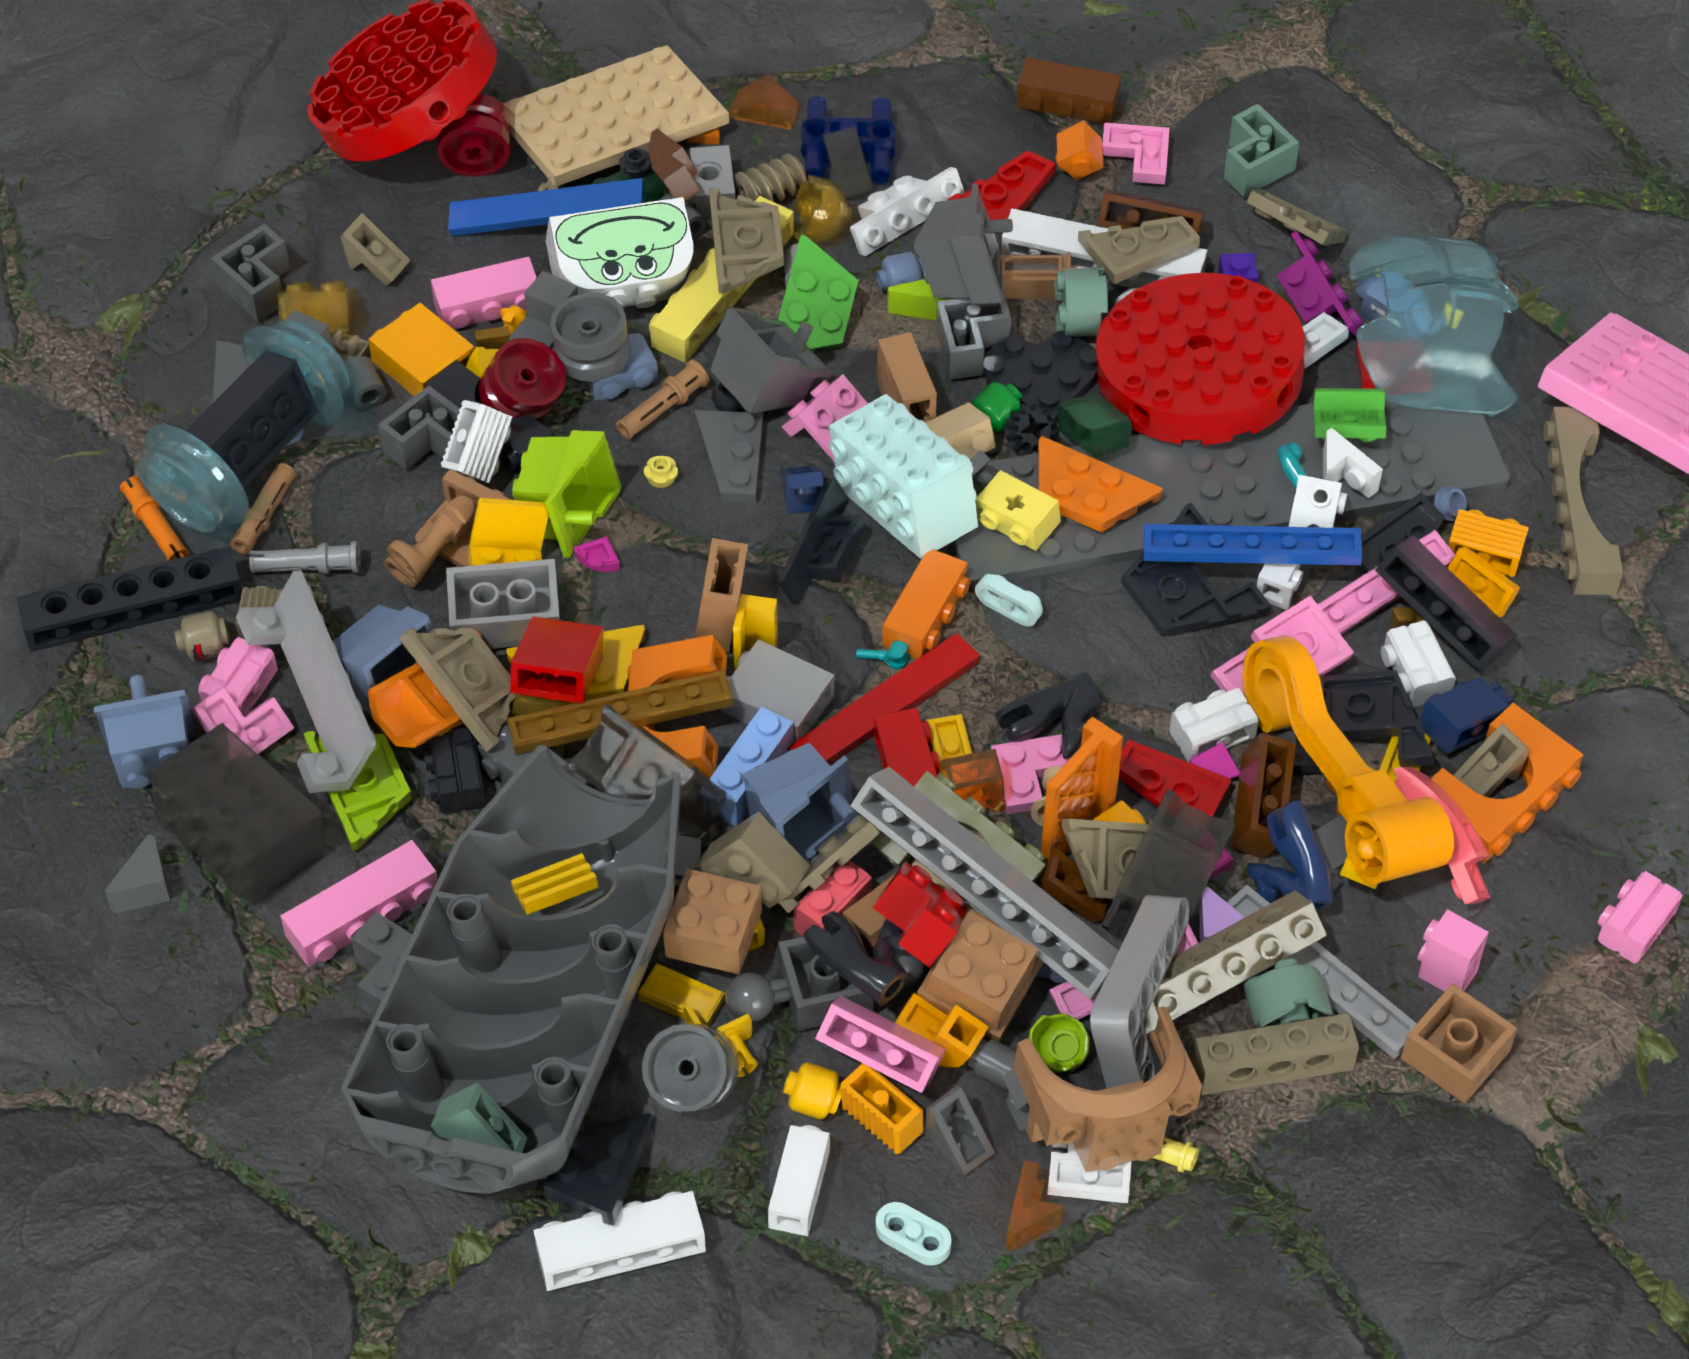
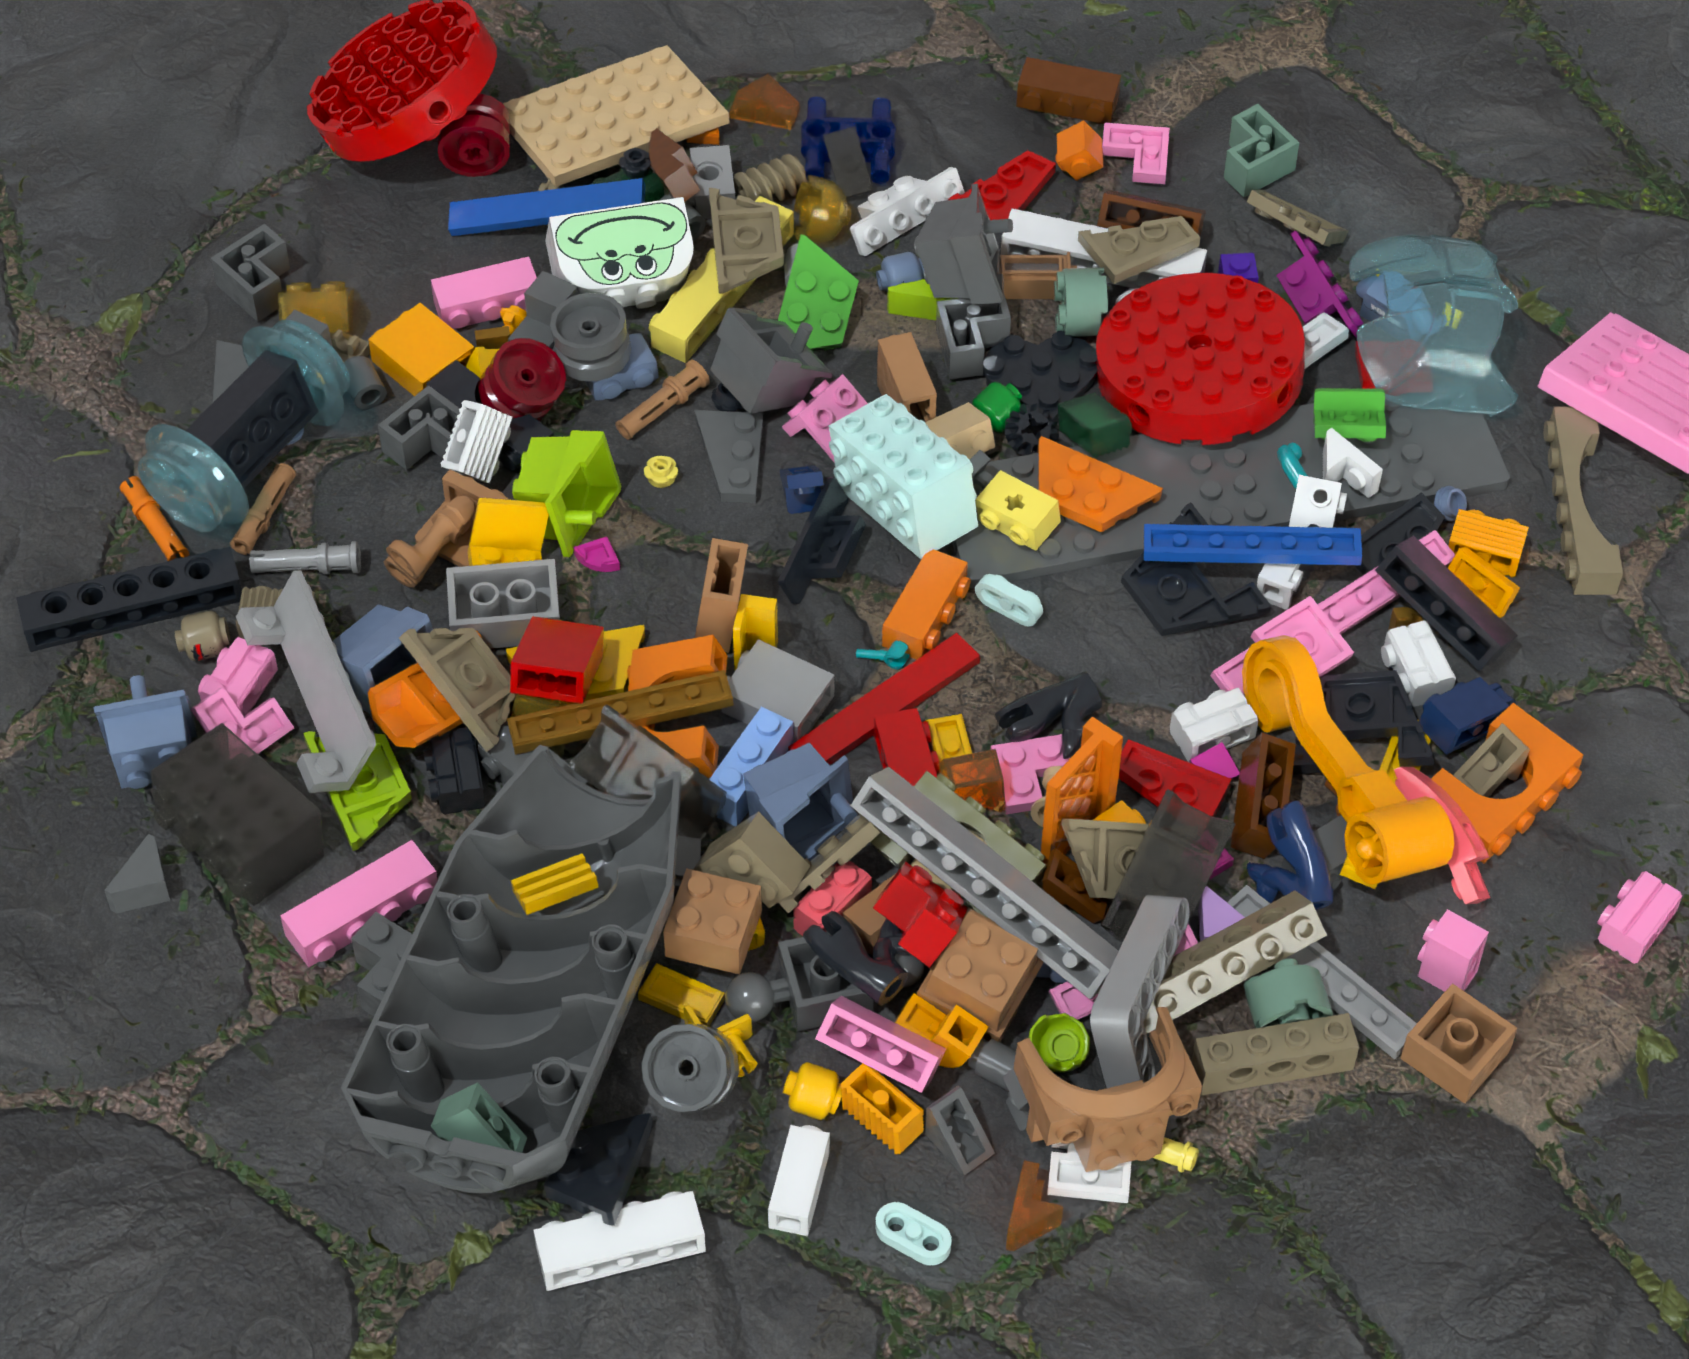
dark tan slope [340,213,410,286] -> none

